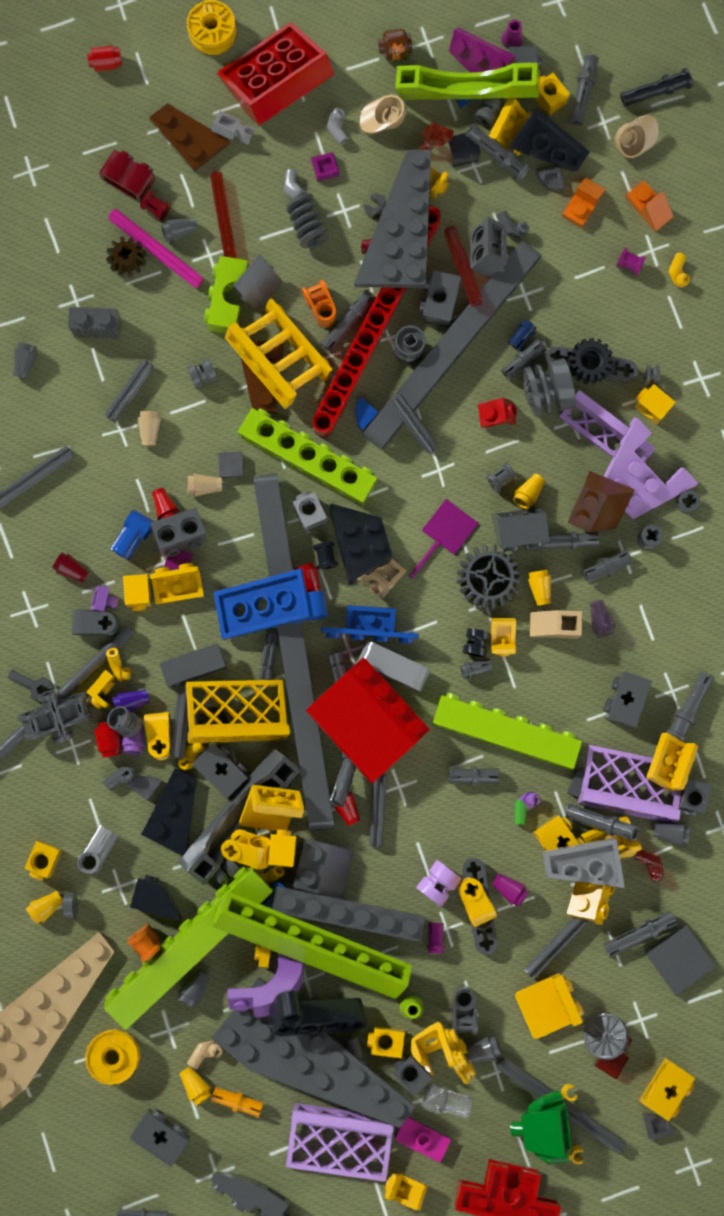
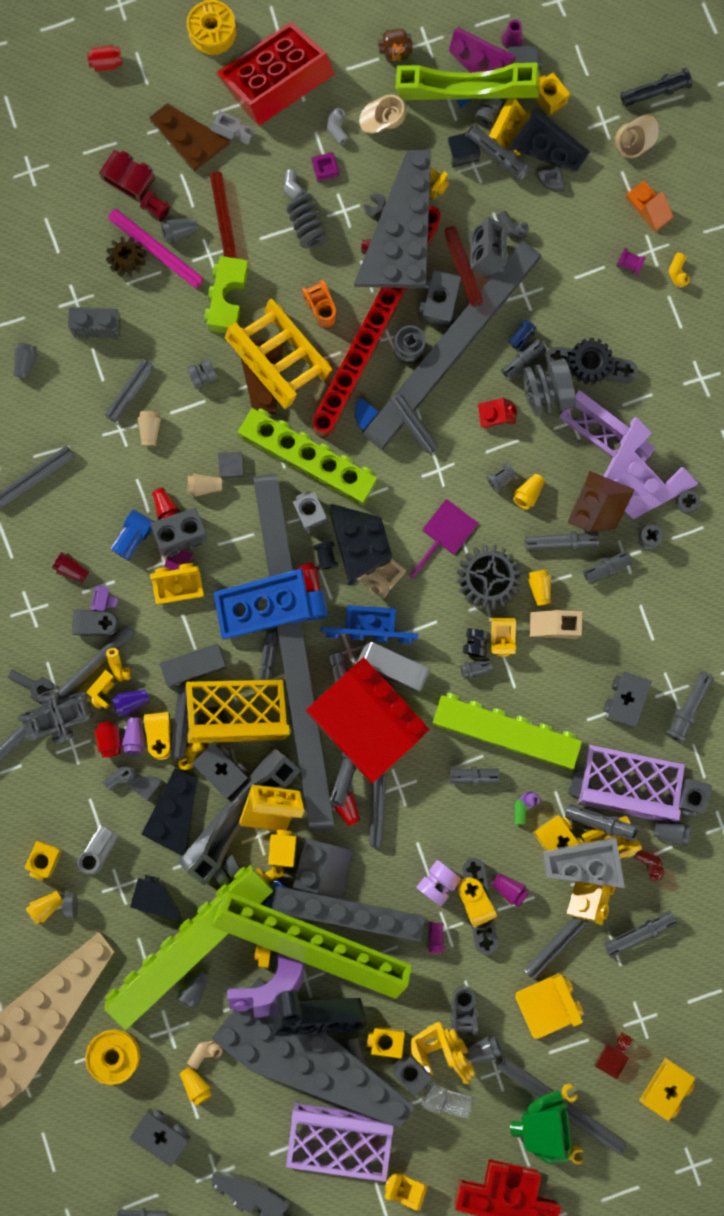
dark grey wheel [107,706,142,738] -> none
yellow brick [123,574,152,611] -> none
orange piece [127,923,161,962] -> none
light orange pin [211,1086,264,1118] -> none
yellow piece [221,829,270,869] -> none
dark grey piece [233,255,282,312] -> none
dark grey pin [320,289,376,353] -> none
dark pink plate [395,1117,451,1163] -> none
lime cone [399,995,424,1020] -> none
clear red plate [419,122,454,151] -> none
dark grey slope [491,507,549,551] -> none
orange slope [562,178,606,229] -> none
dark grey pin [569,54,599,126] -> none
dark grey wheel [584,1013,628,1060] -> none
clear purple cone [590,600,616,638] -> none
yellow brick [635,384,676,425] -> none
flat silver tile [643,1113,675,1140] -> none
dark grey bush [644,365,660,387] -> none
yellow bracket [646,733,698,790] -> none
dark grey tile [646,925,716,996] -> none

